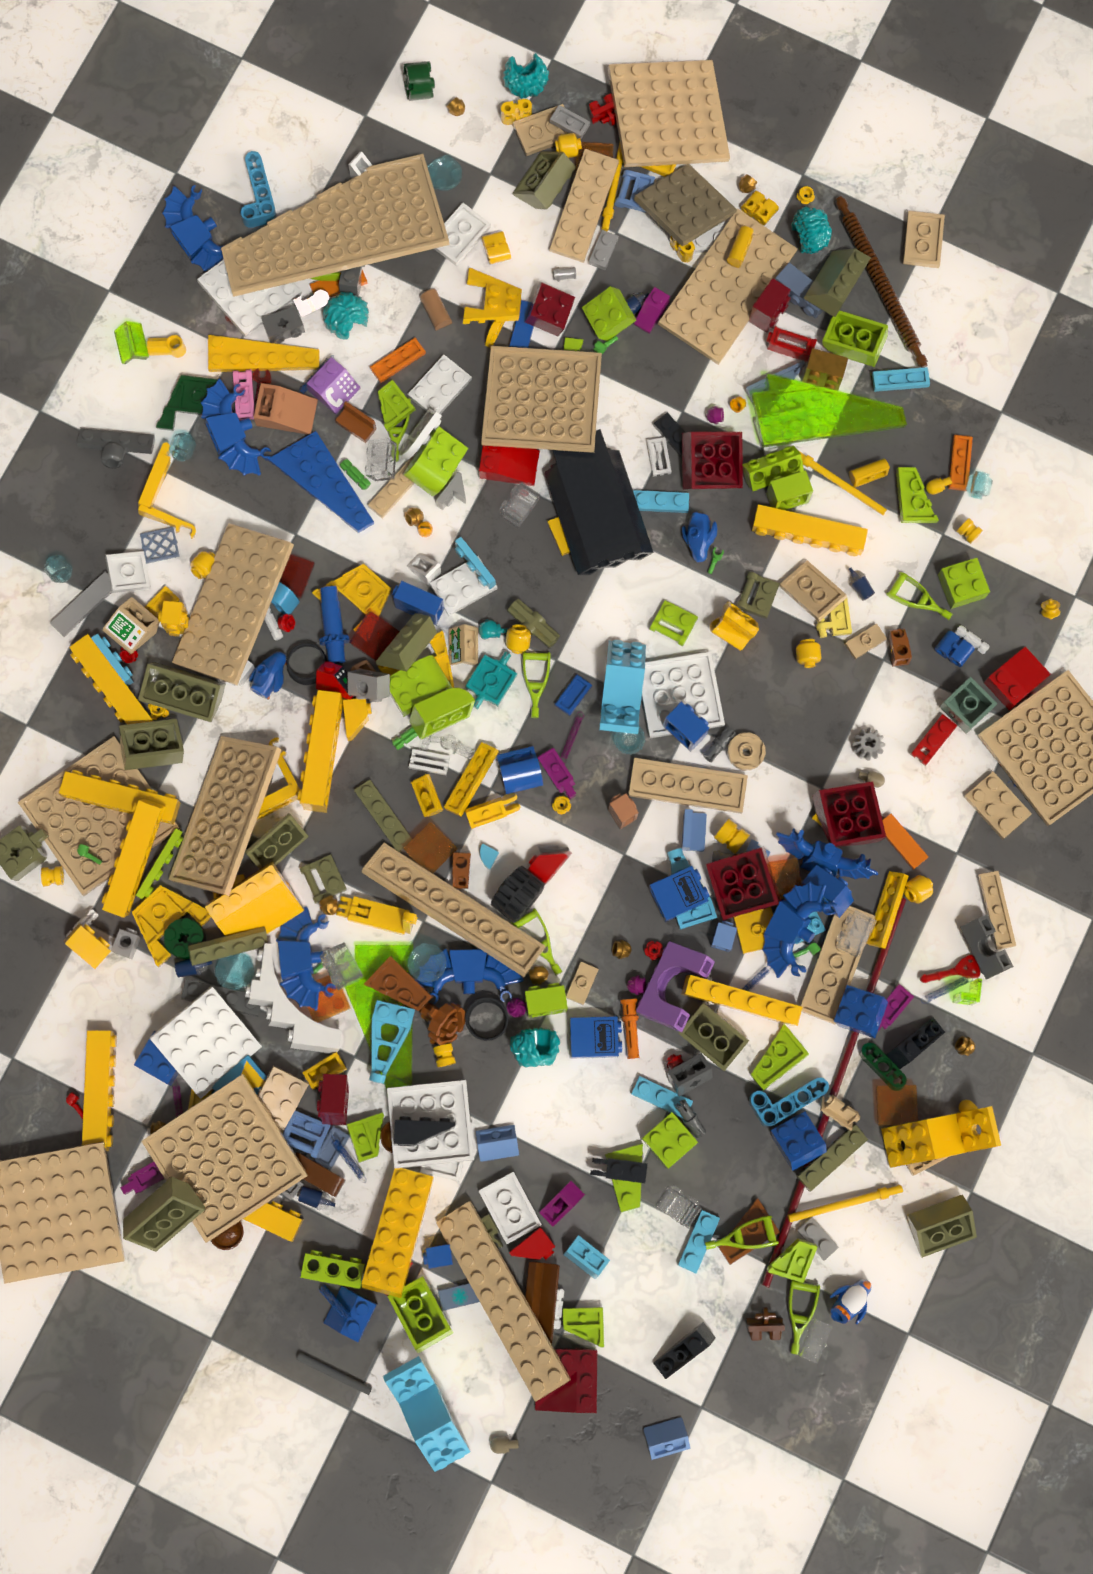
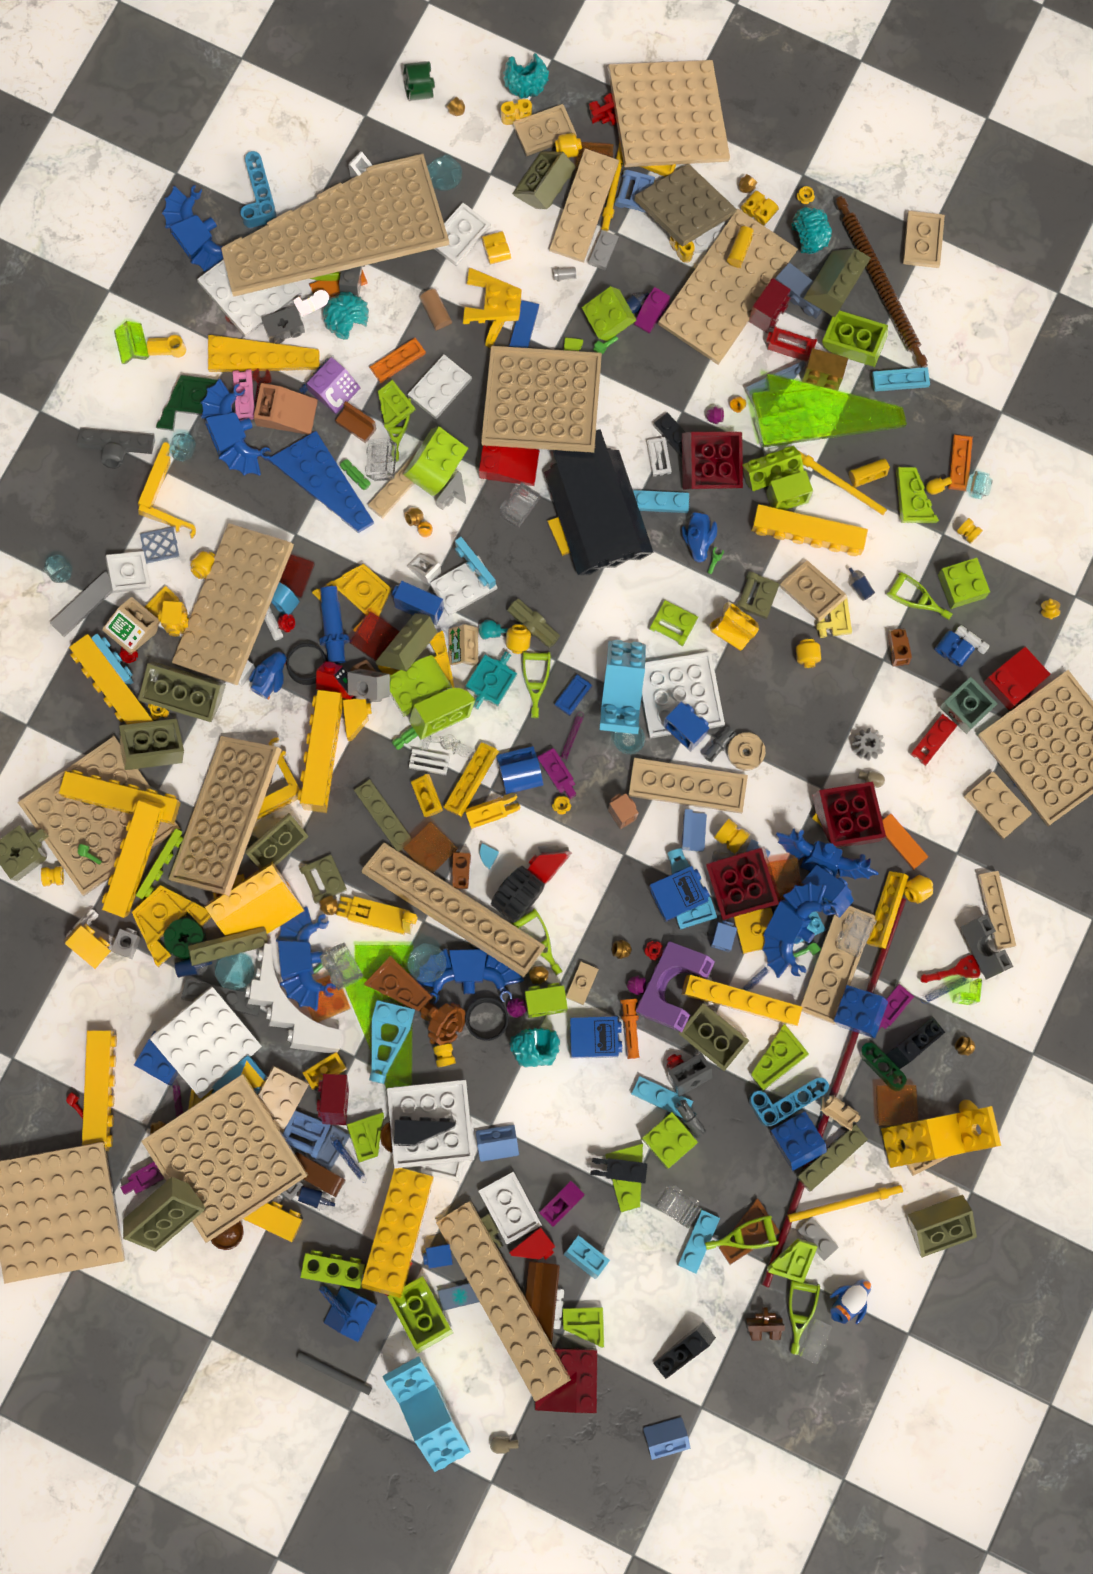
white plate [400,408,442,460] -> none
dark red brick [525,283,575,337] -> none
light grey plate [550,105,590,139] -> none
tan plate [845,624,887,660] -> none

